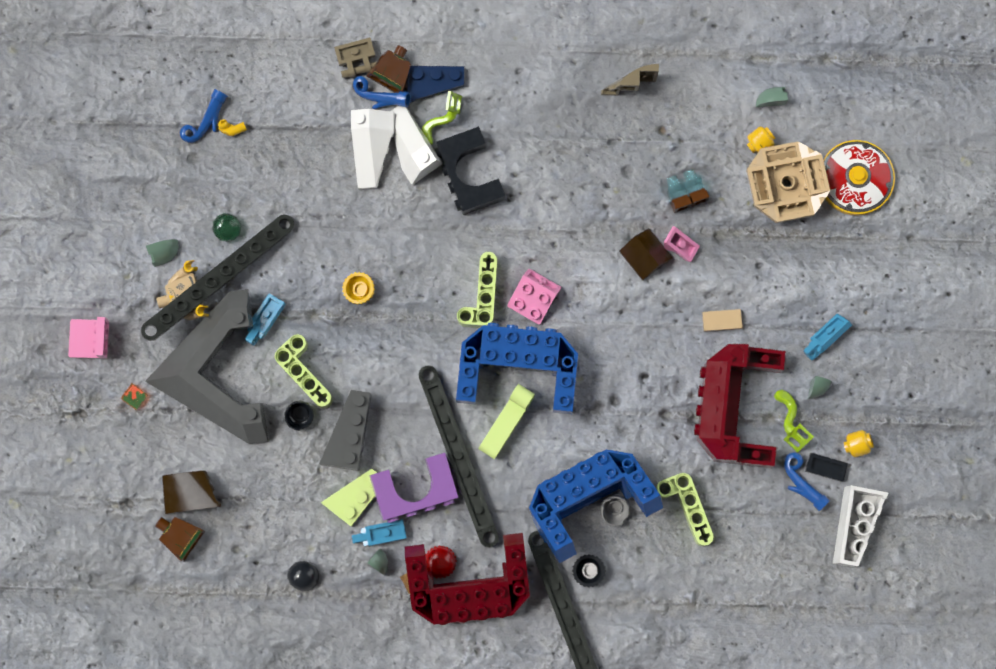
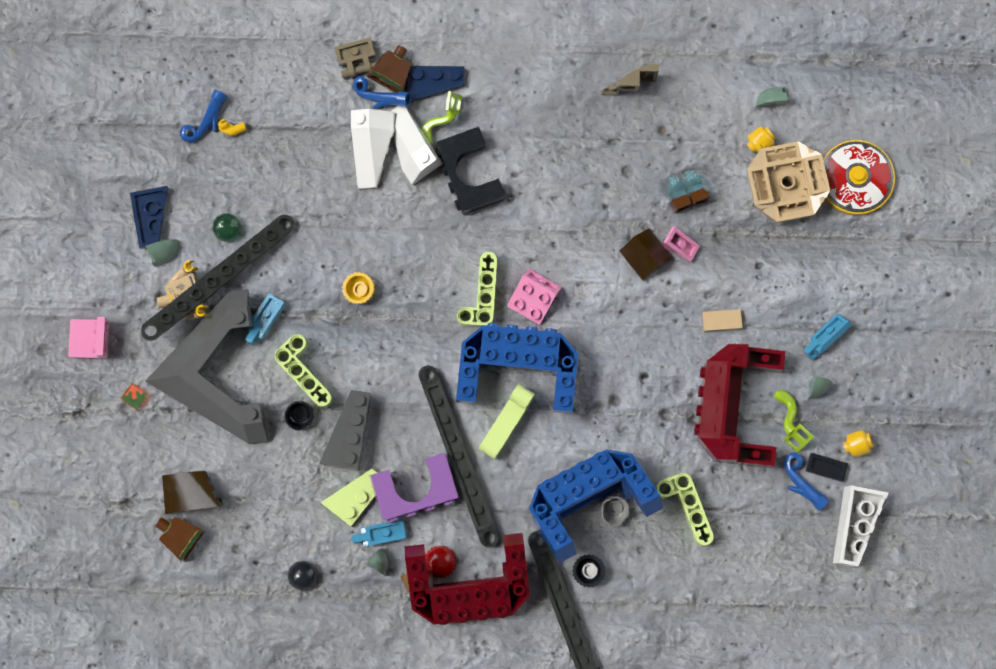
none -> dark blue wing [130,186,168,249]

